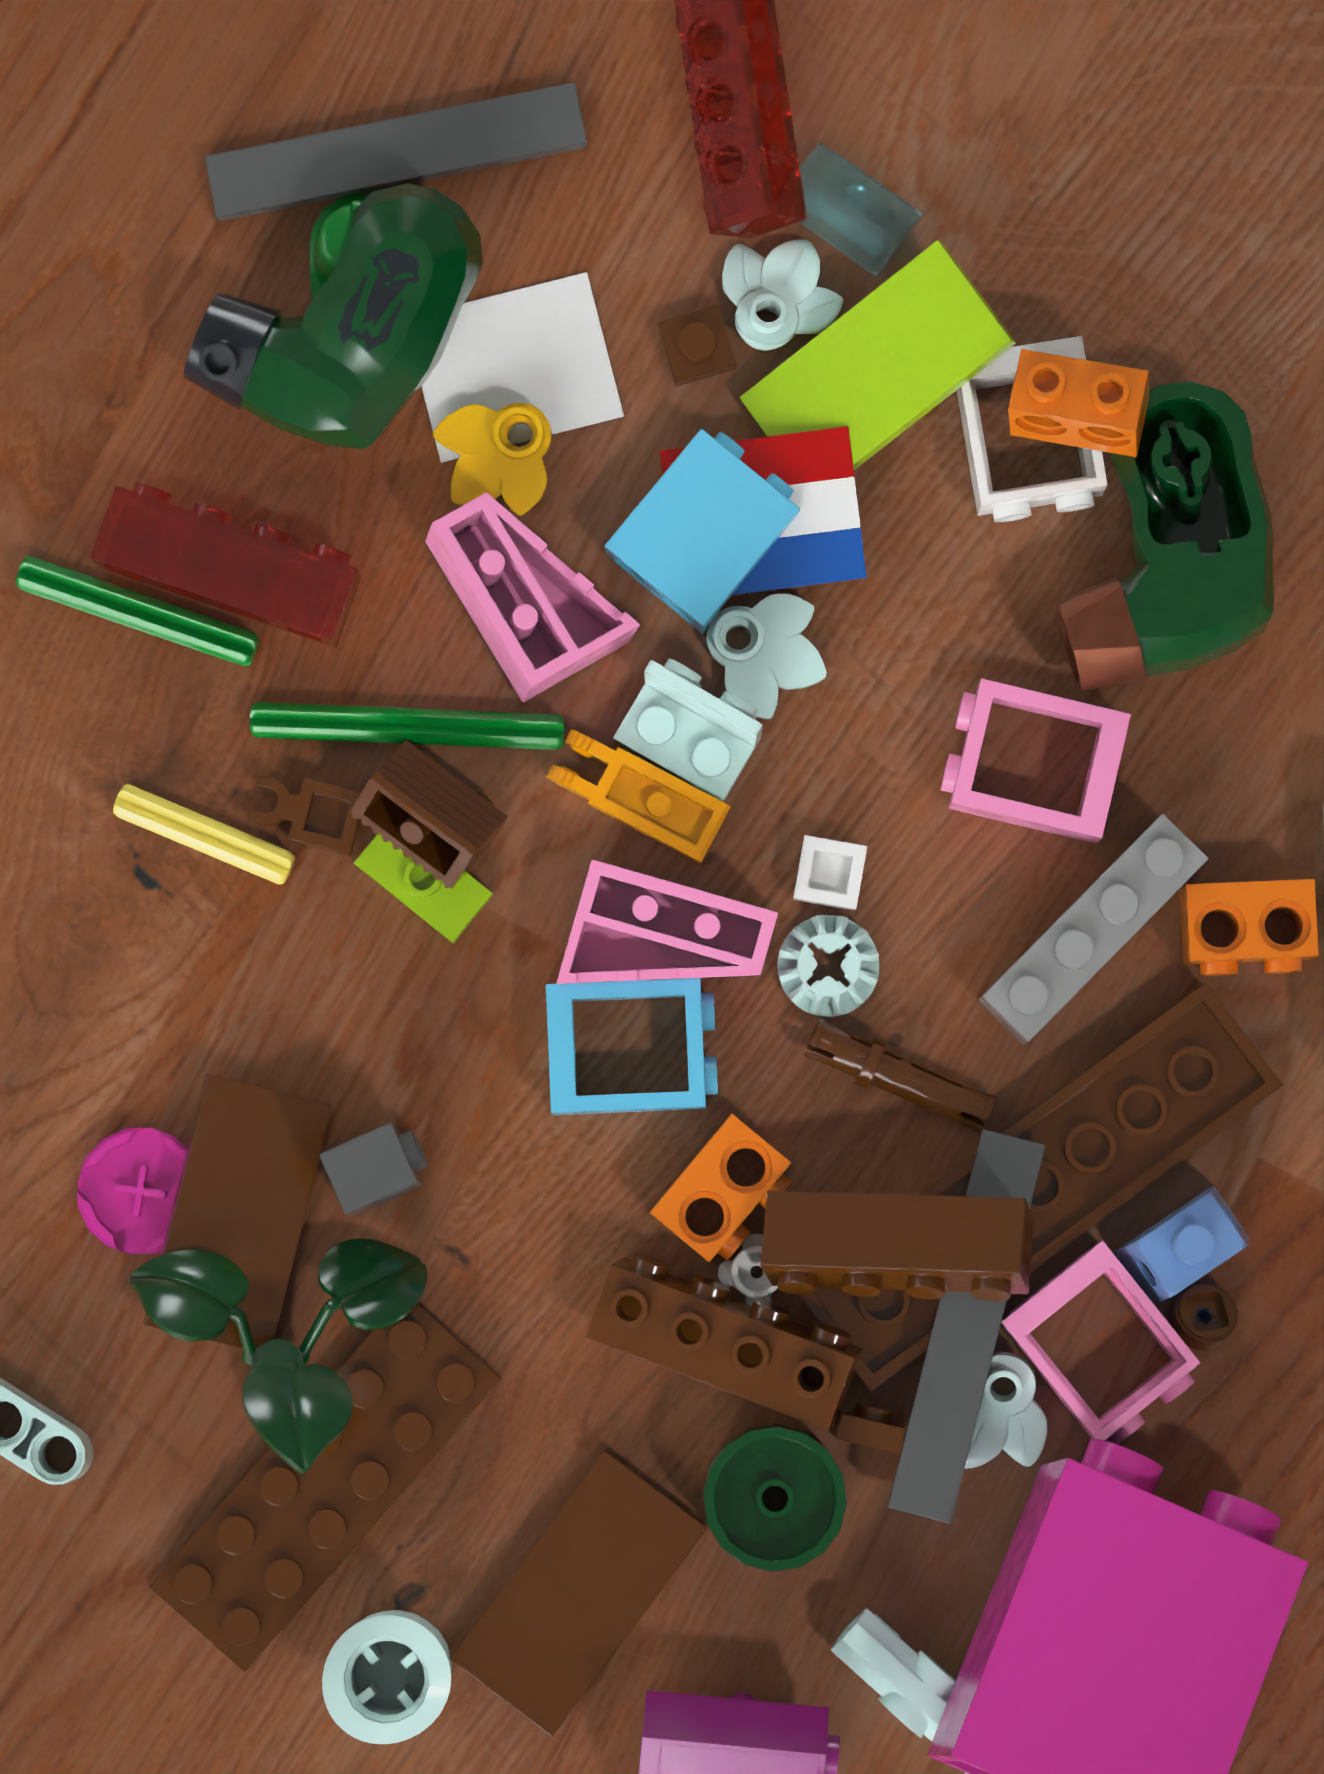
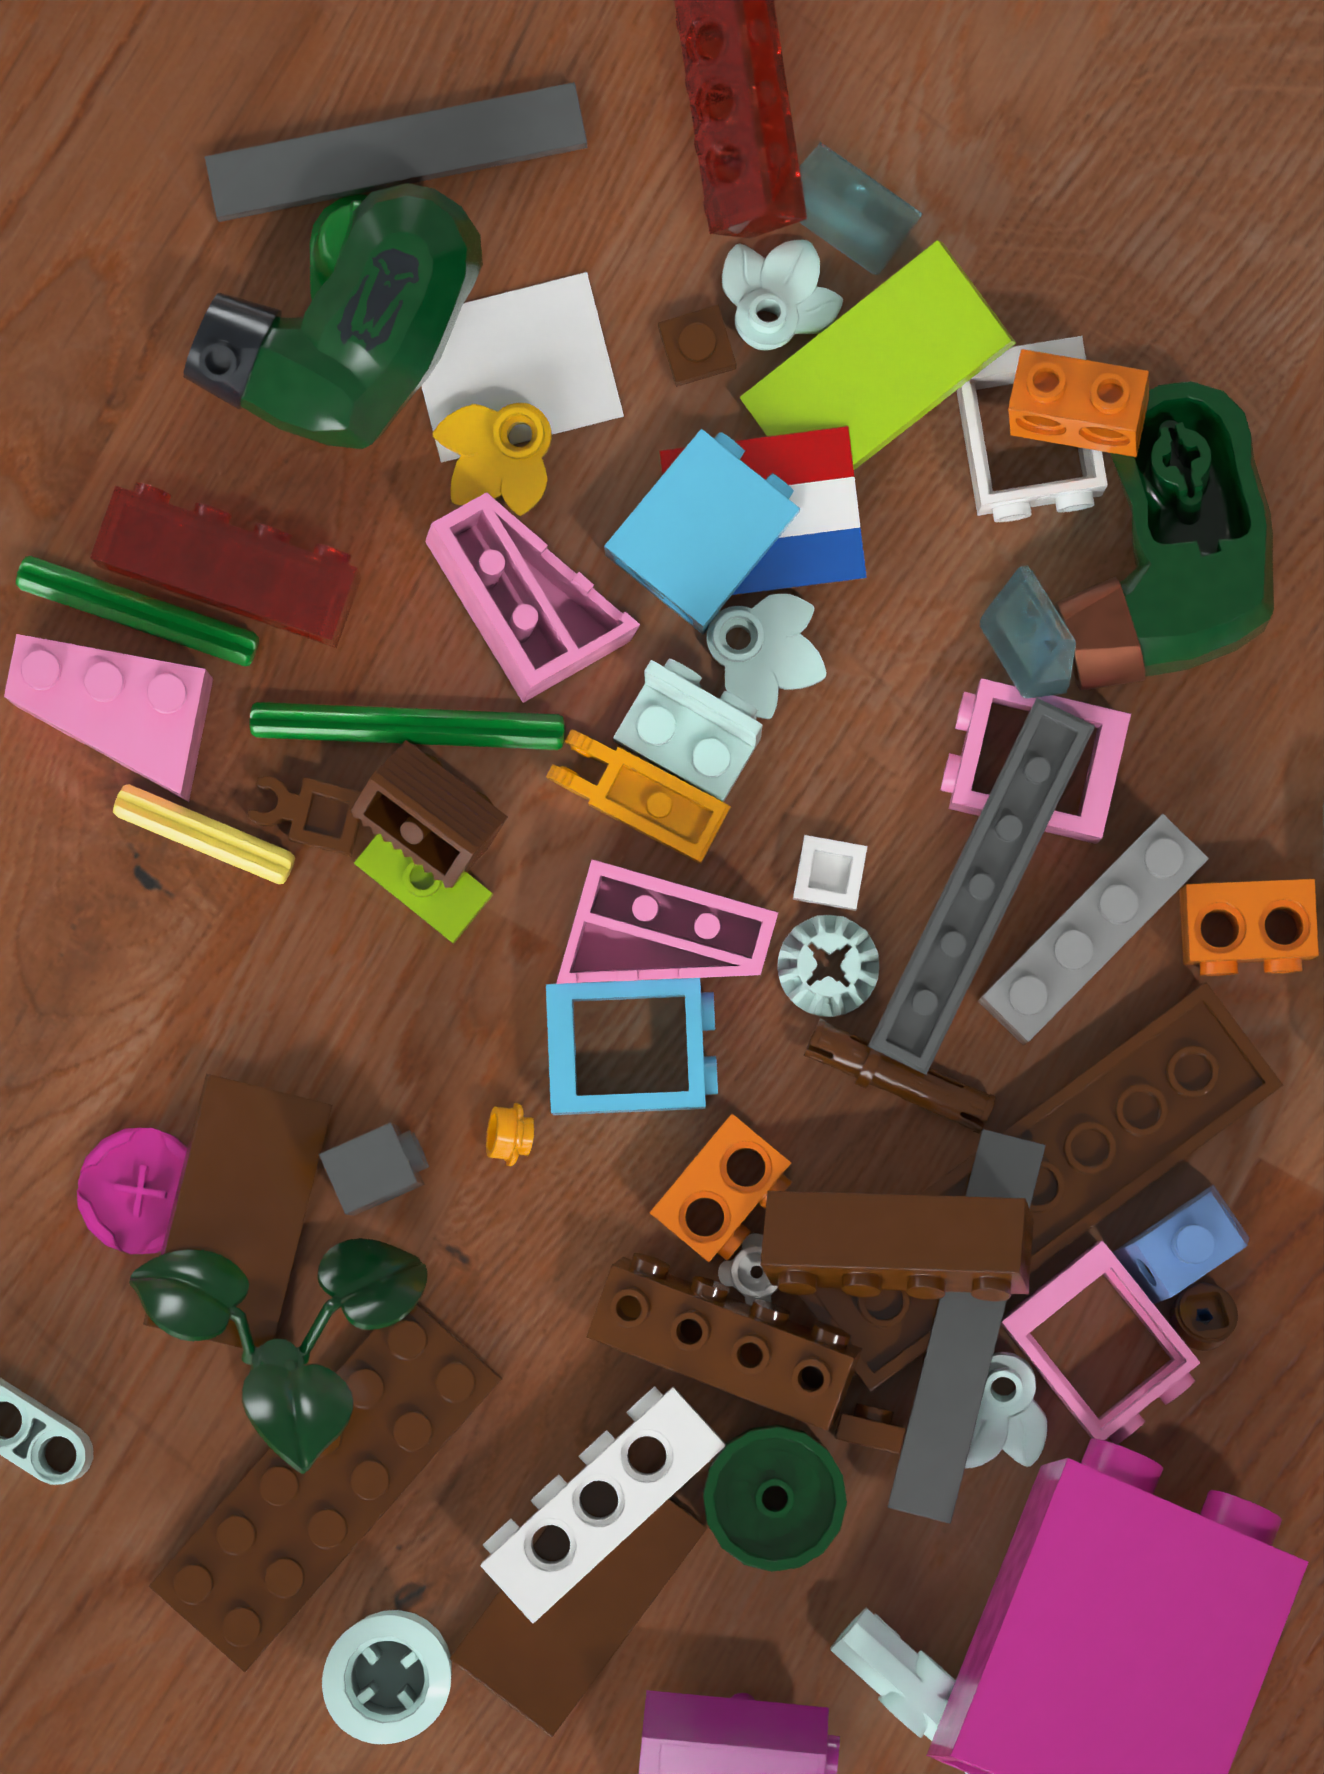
none -> bright pink wedge [4,634,213,802]
none -> white brick [480,1386,726,1623]
none -> light orange plate [486,1103,534,1166]
none -> dark grey tile [868,698,1095,1075]
none -> clear light blue slope [980,566,1076,698]

